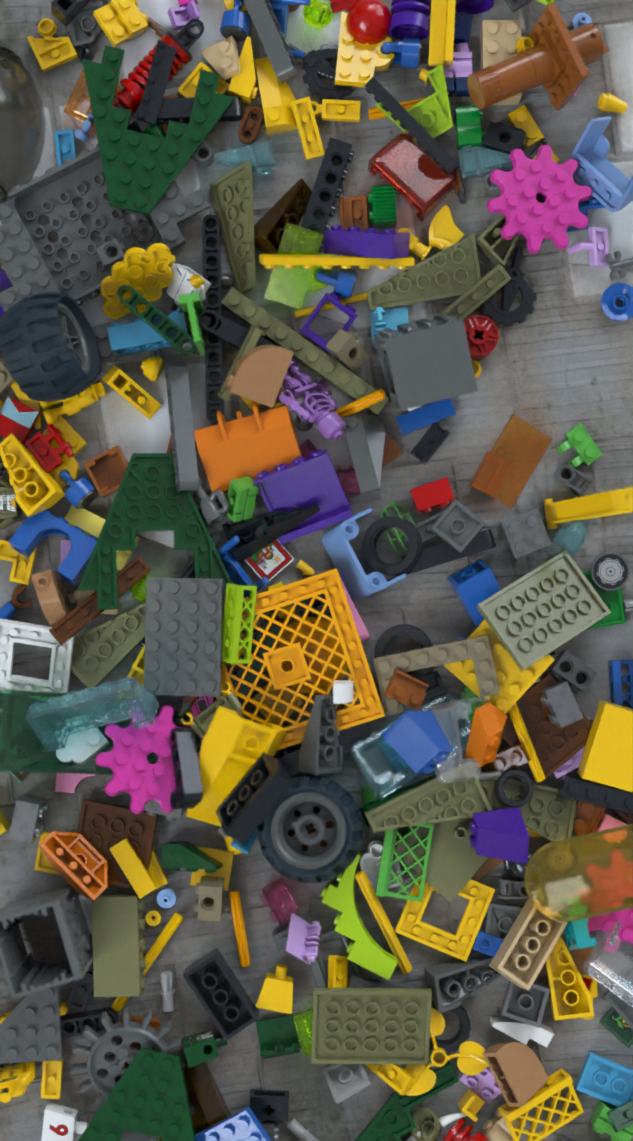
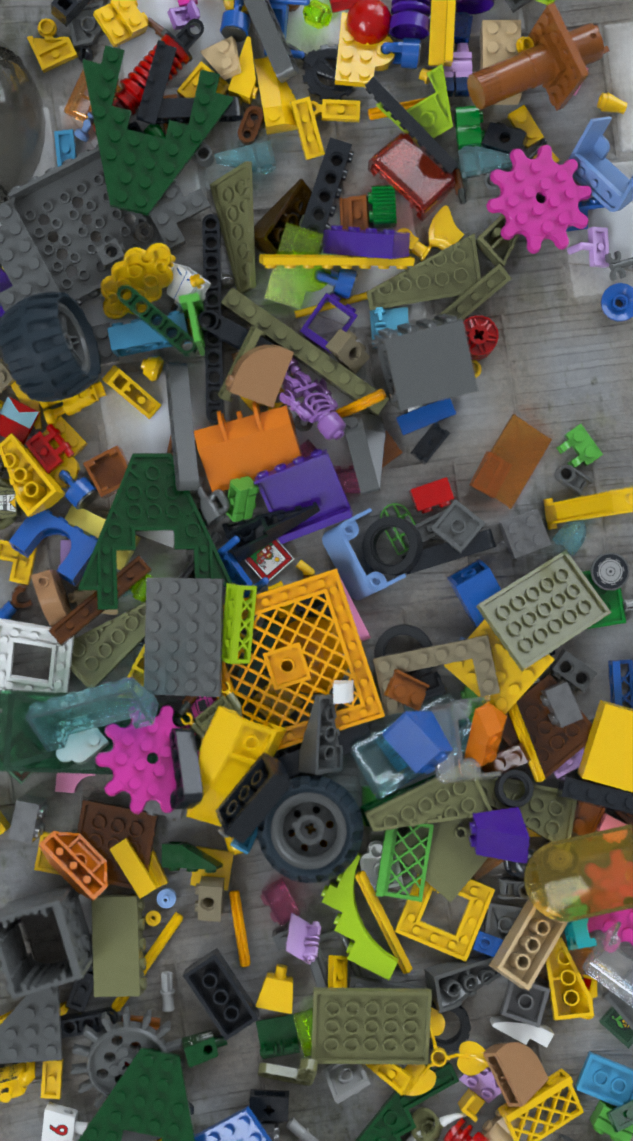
dark brown wedge [184,1060,231,1134] -> none
black bar [481,246,537,327] -> none
light blue tile [571,13,592,30] -> none
none -> olive beam [257,1058,318,1086]

